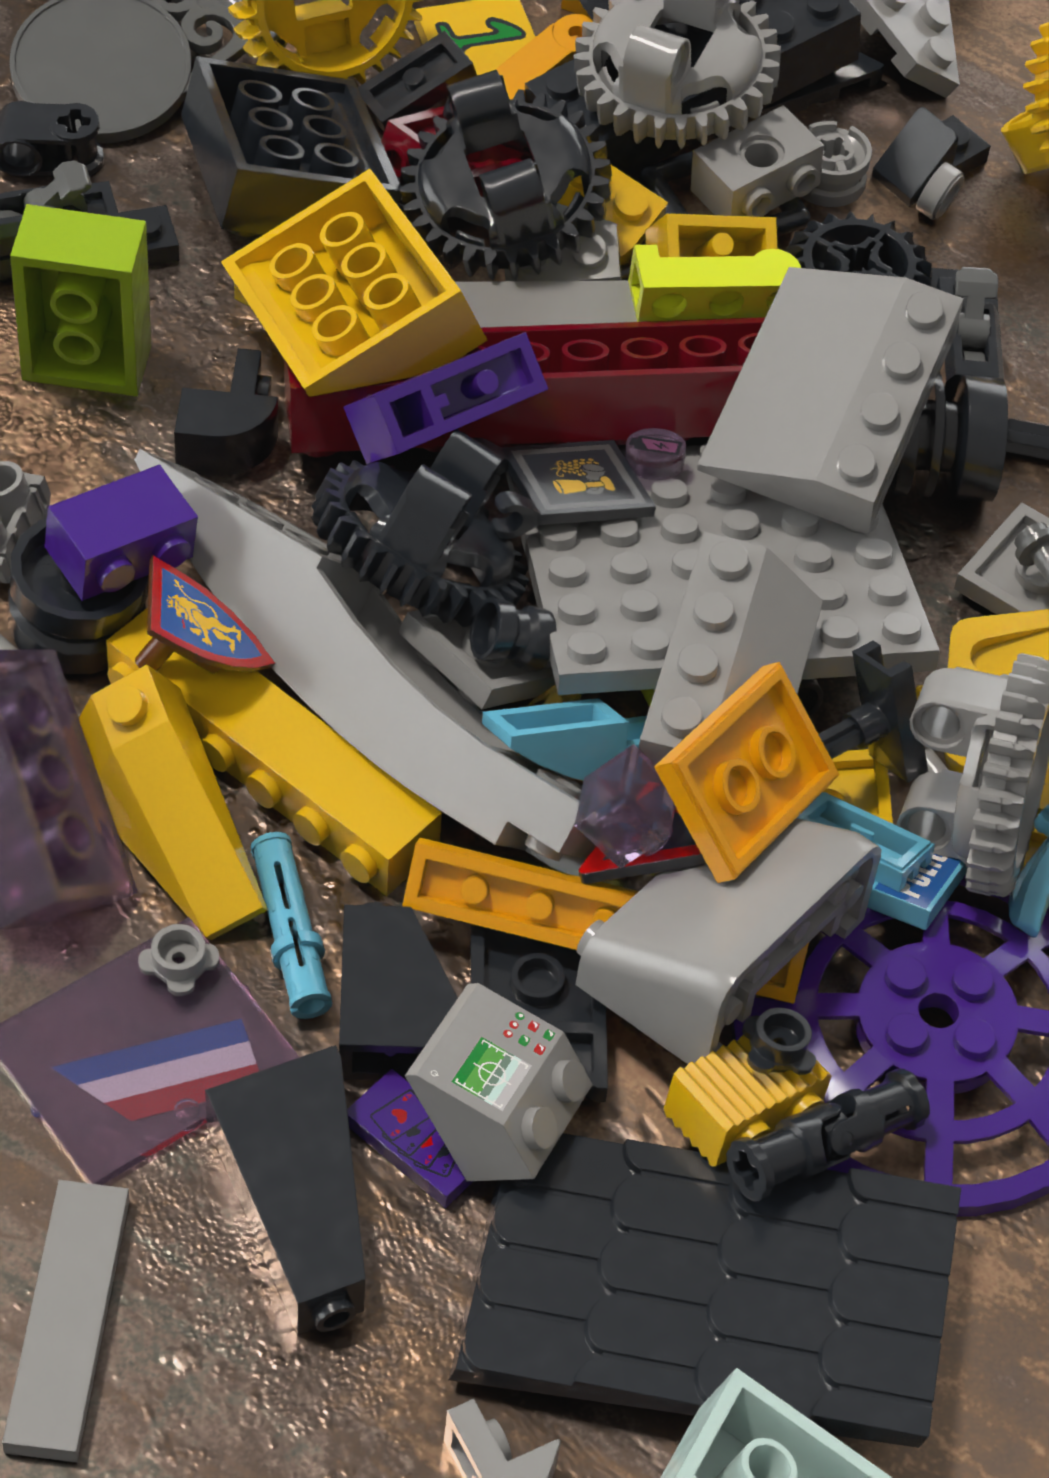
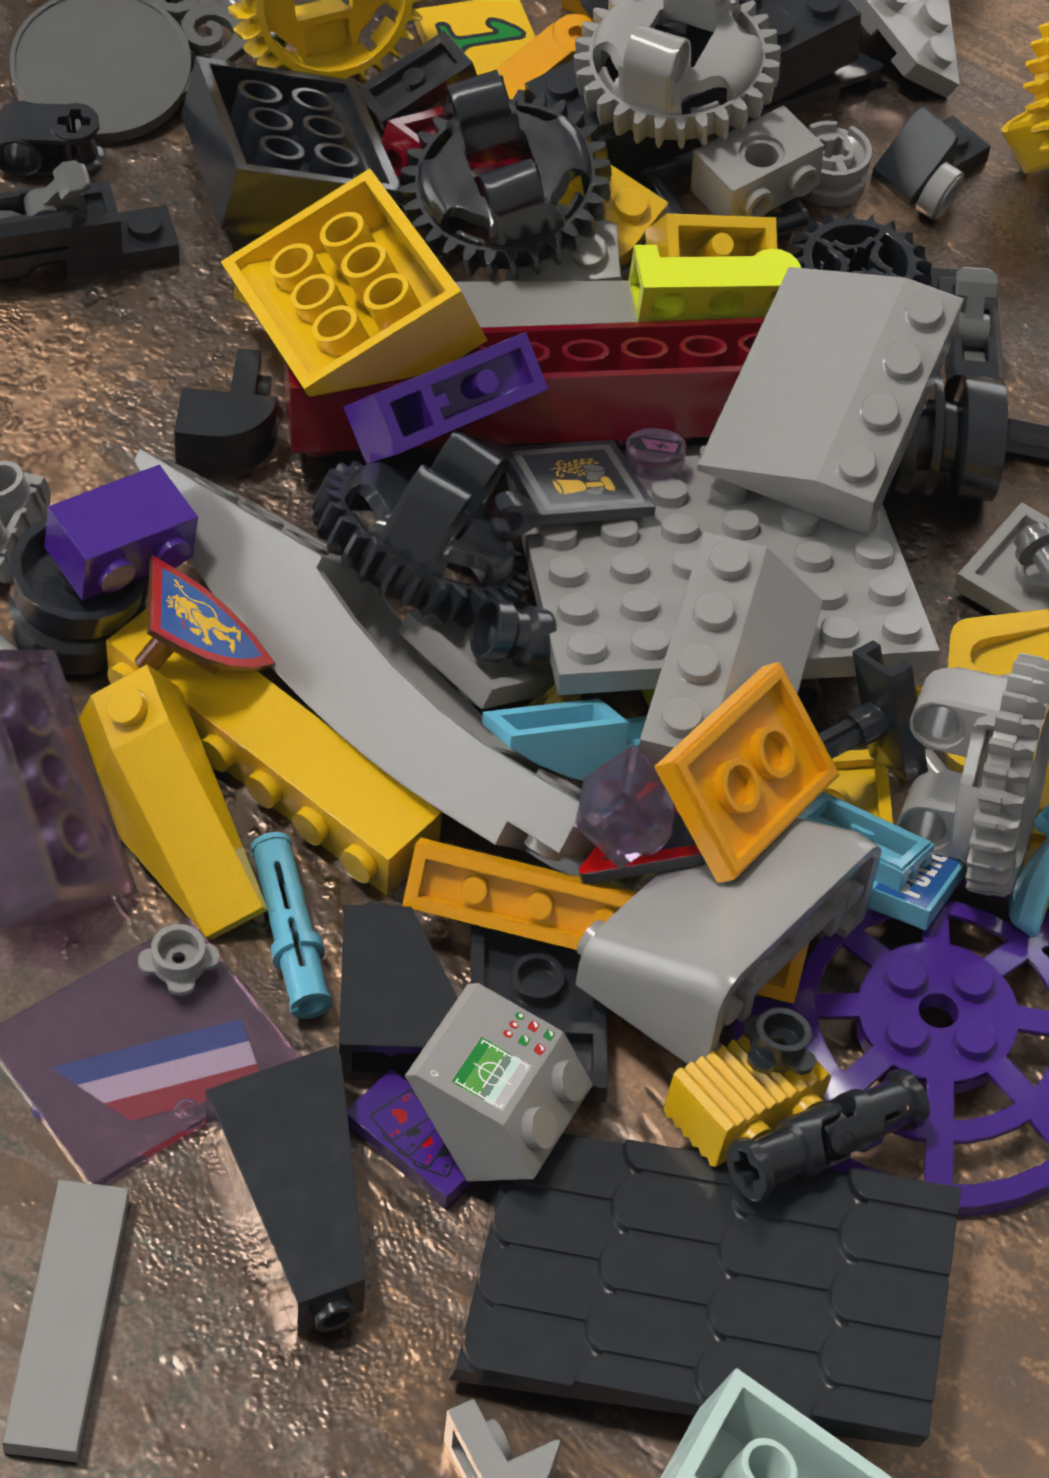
lime brick [10,204,152,397] -> none

